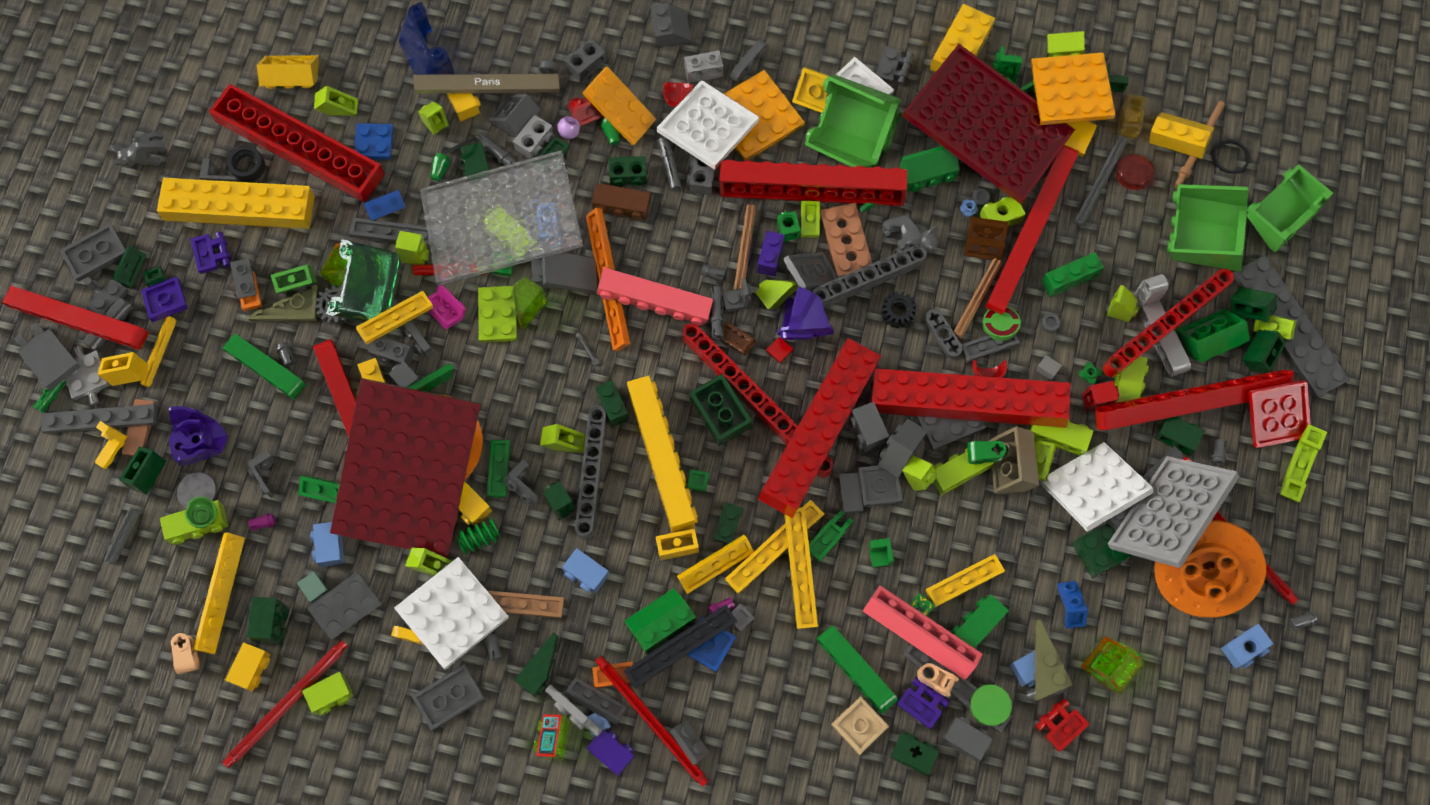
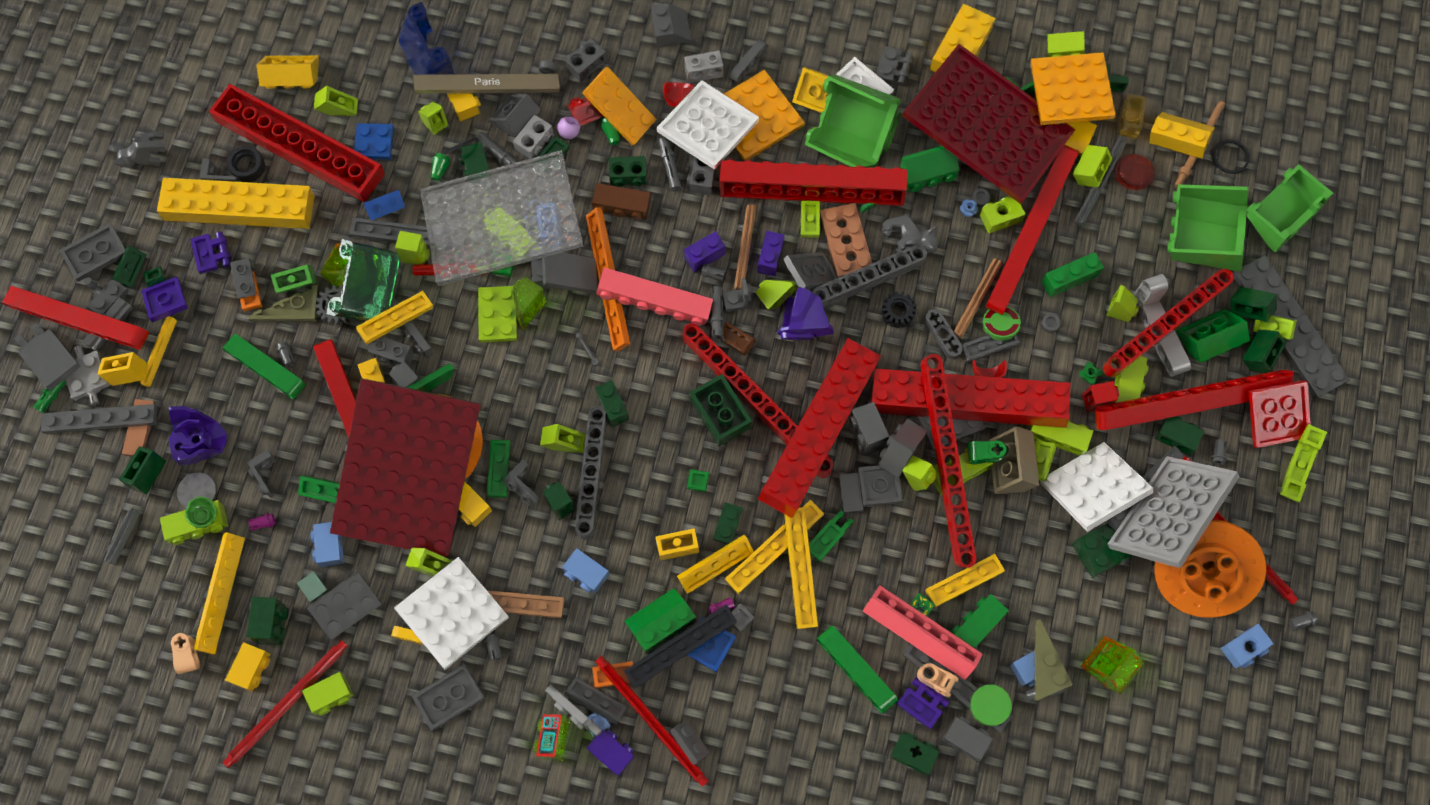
yellow bracket [95,421,127,469] -> none
dark pink bracket [428,284,466,329] -> none
green piece [456,518,501,555] -> none
dark green slope [515,632,559,698] -> none
yellow brick [627,376,698,533] -> none
red tile [766,337,793,363] -> none
green brick [777,211,801,242] -> none
tan tile [831,696,889,755] -> none
green panel [868,538,894,568] -> none
reddish brown slope [964,217,1008,260] -> none
green bracket [992,46,1022,82] -> none
red plate [1035,698,1090,752] -> none
light grey slope [1036,355,1062,381] -> none
blue bracket [1057,581,1088,629] -> none
none -> dark purple brick [684,231,725,273]
none -> red beam [921,354,976,568]
none -> lime brick [1073,145,1113,188]

